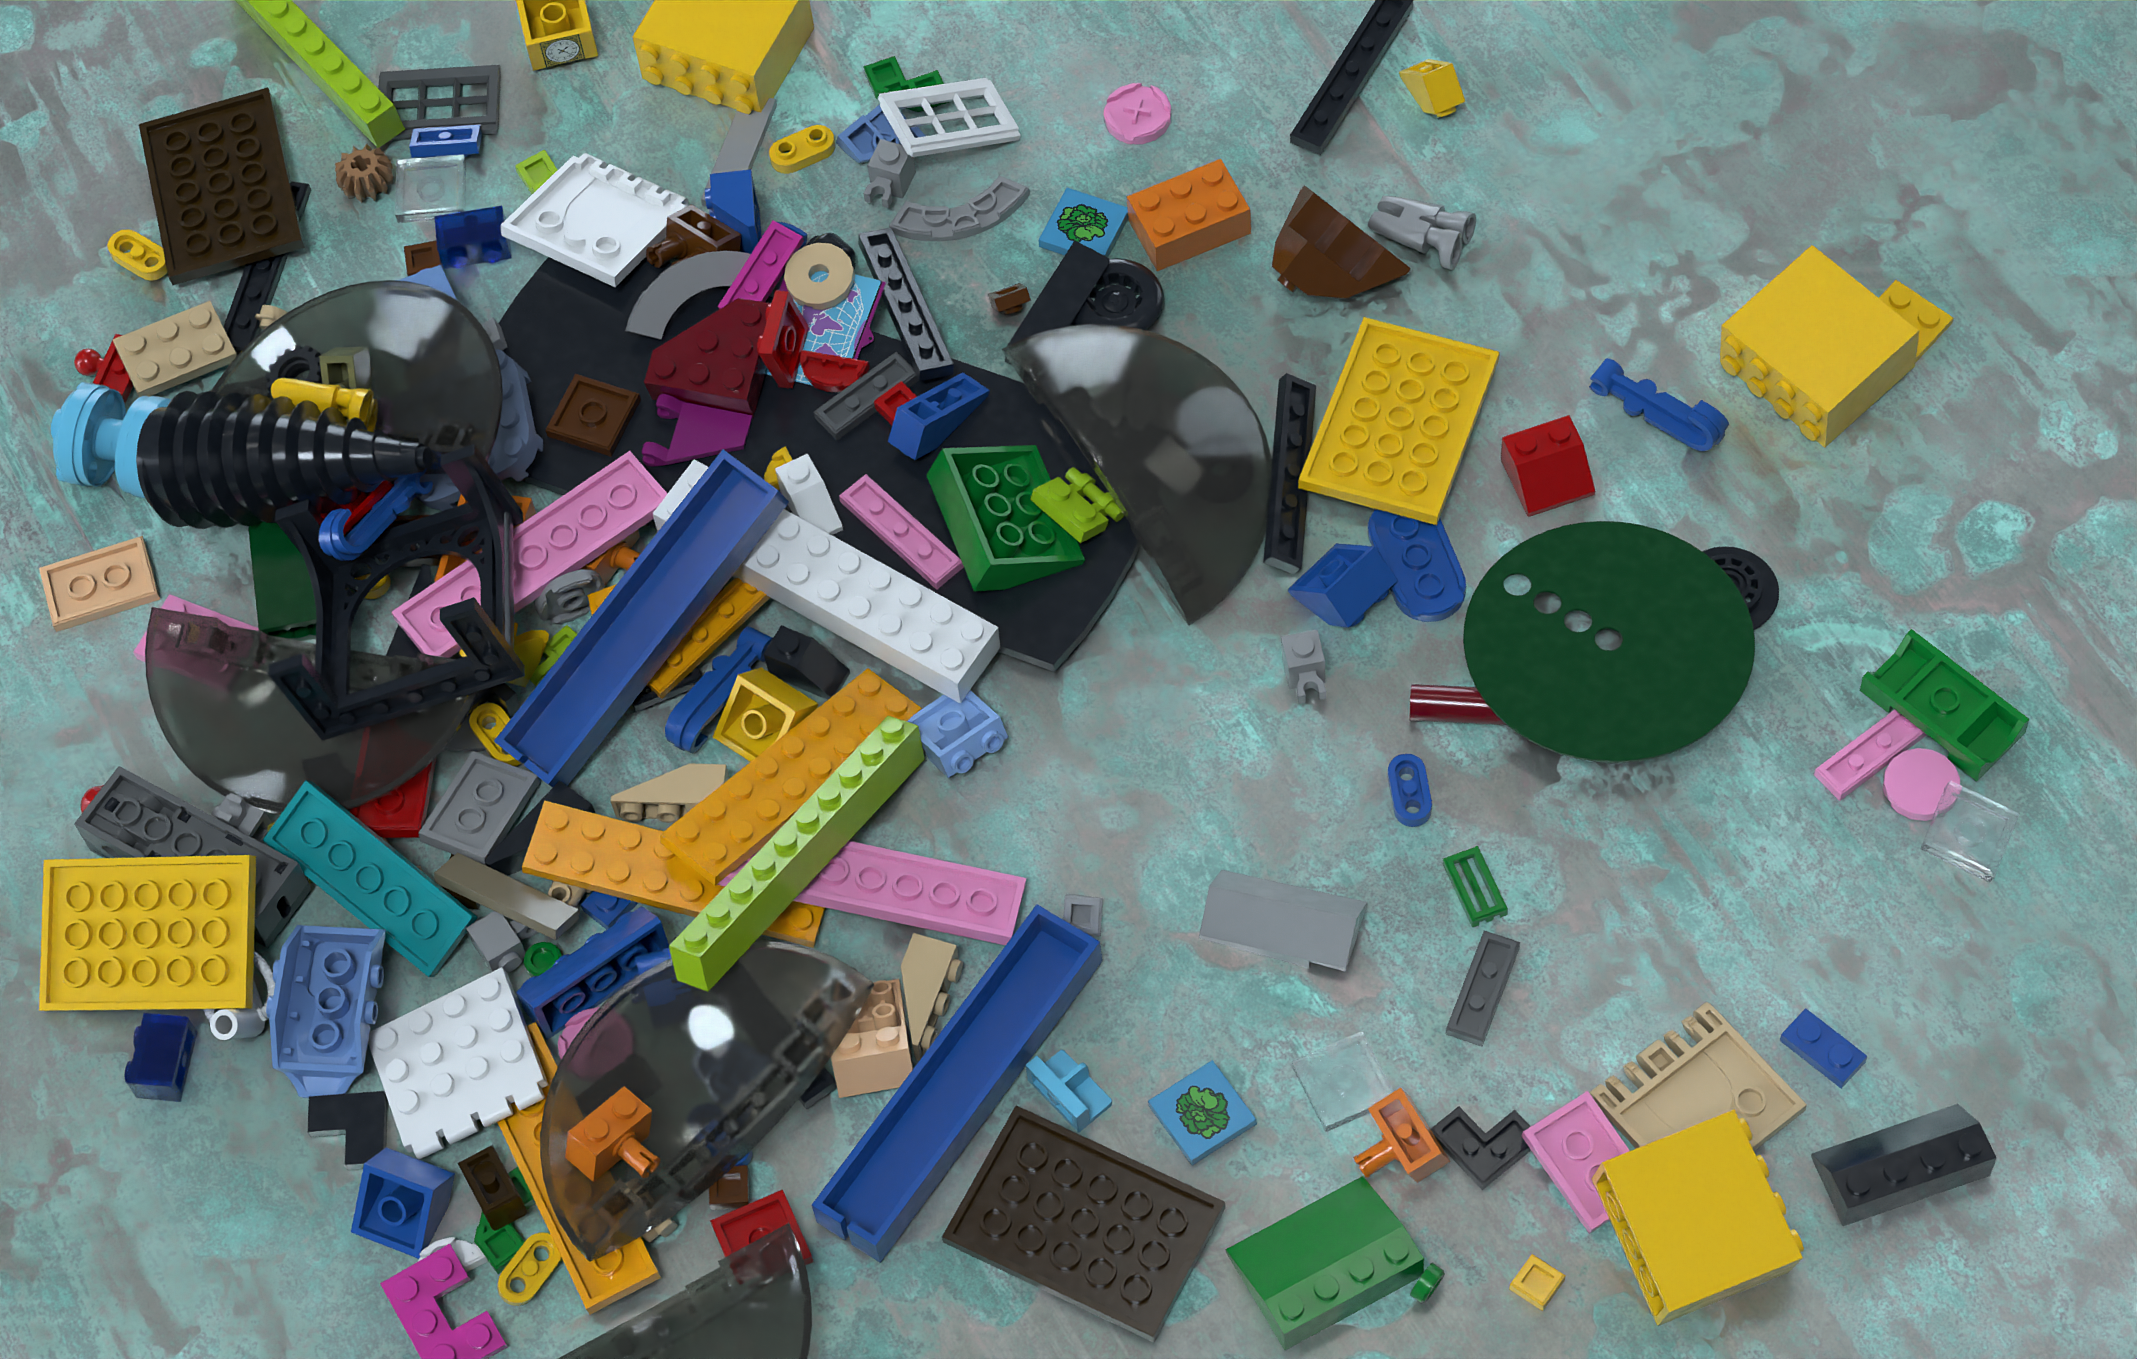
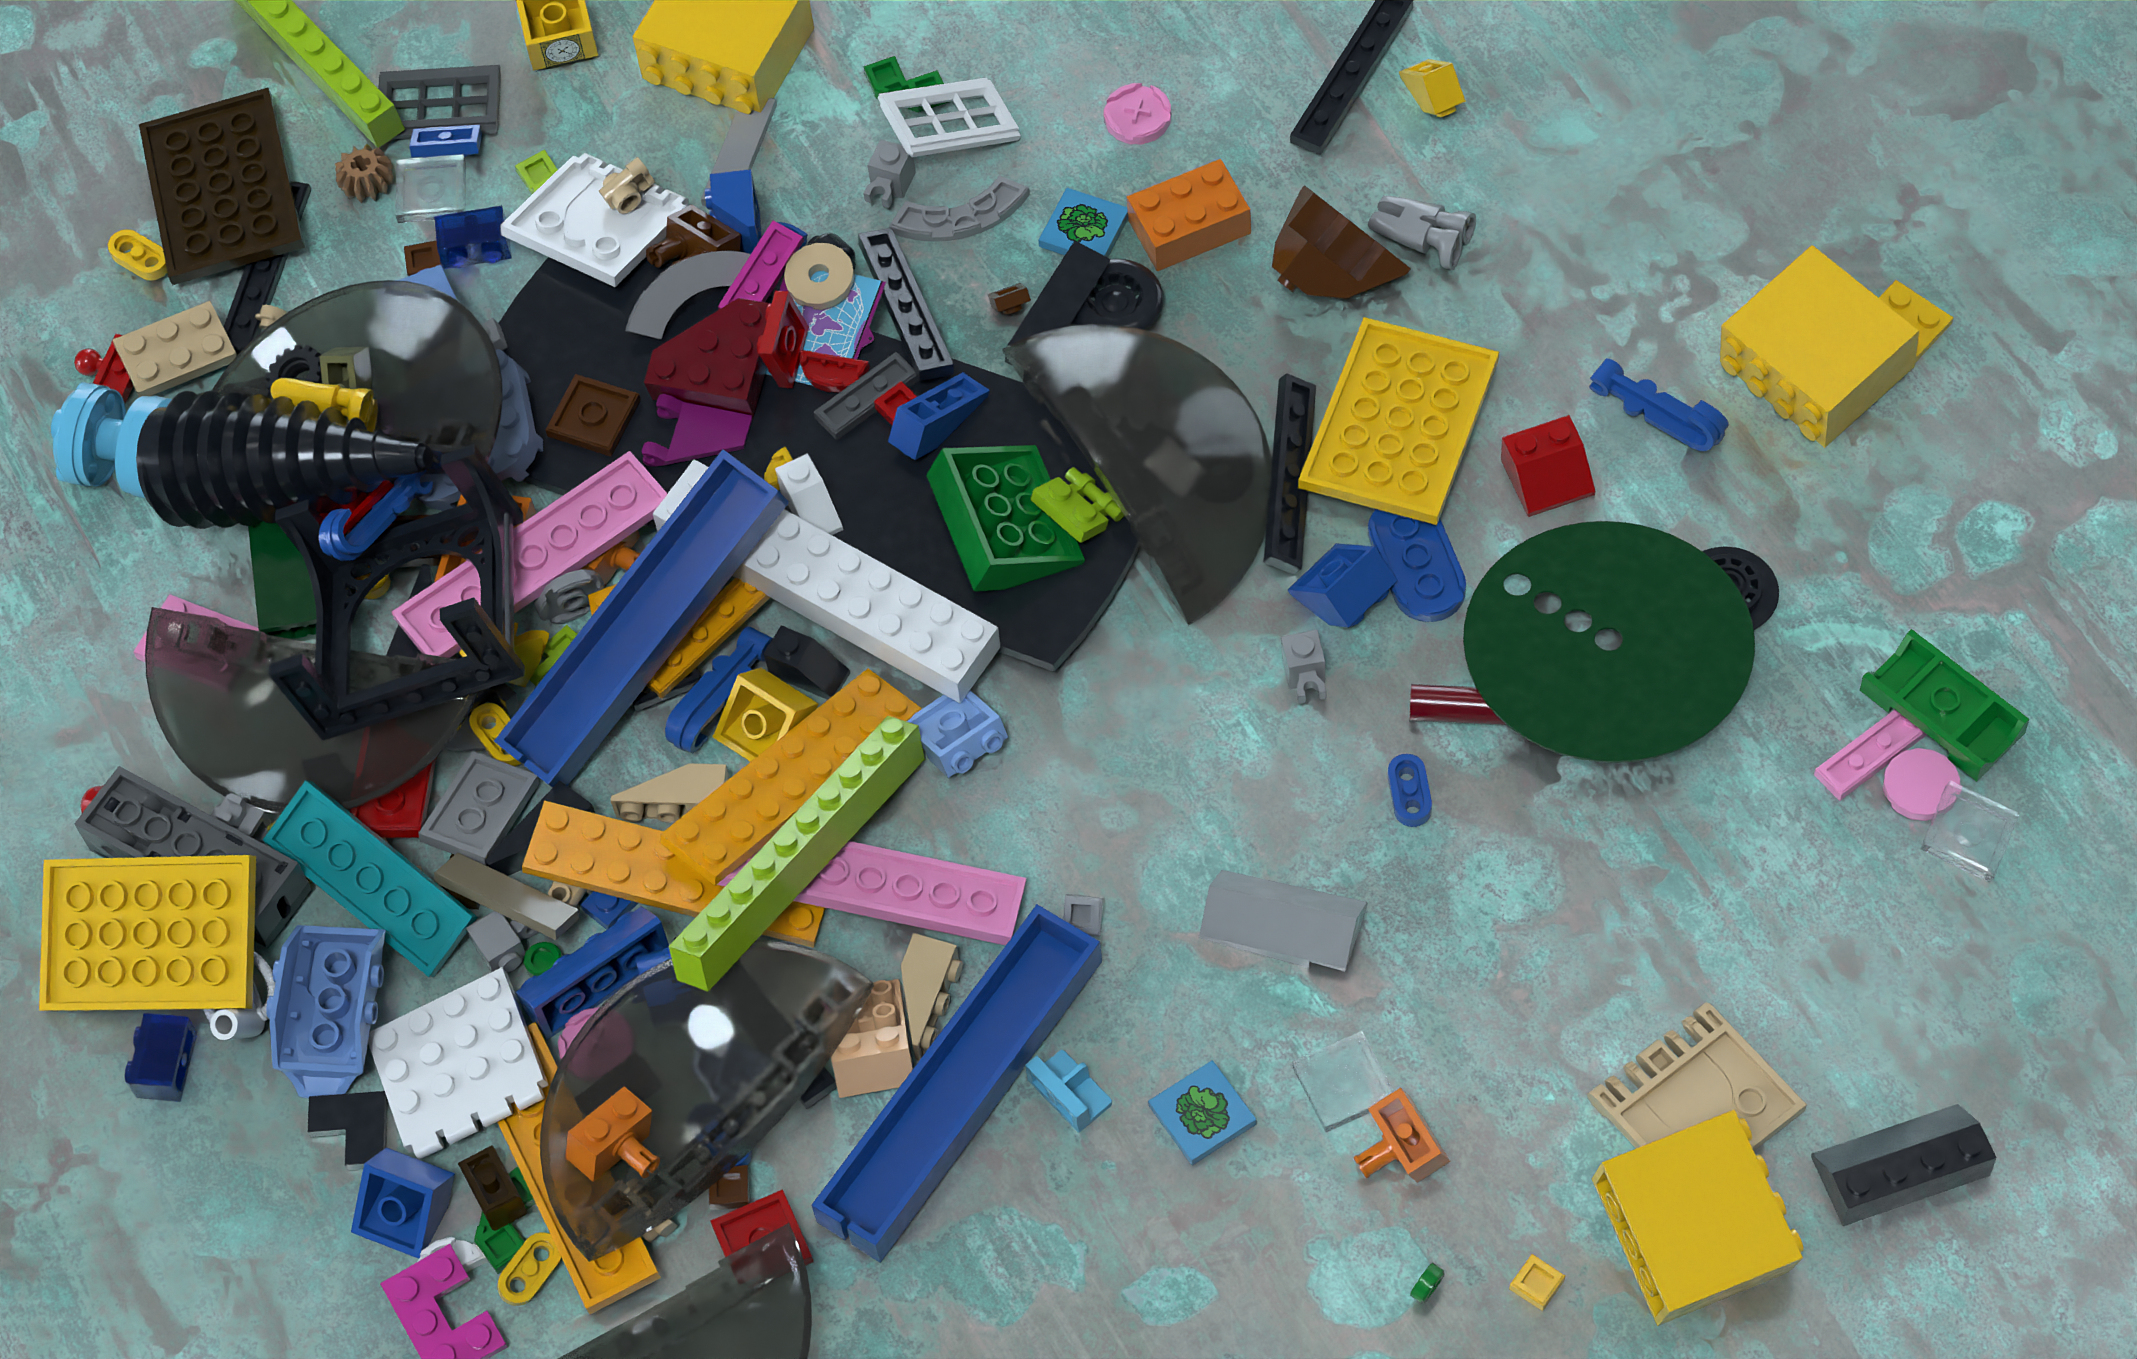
light nougat tile [39,536,160,632] -> none
yellow plate [769,125,835,174] -> none
medium blue slope [836,104,926,163] -> none
bright pink tile [839,474,964,589] -> none
dark brown plate [942,1105,1226,1342] -> none
green slope [1225,1176,1424,1351] -> none
black tile [1431,1106,1531,1190] -> none
green tile [1443,846,1508,928] -> none
dark grey tile [1446,930,1520,1047] -> none
bright pink plate [1521,1091,1630,1234] -> none
blue plate [1780,1008,1867,1089] -> none
none -> tan plate [599,157,656,214]

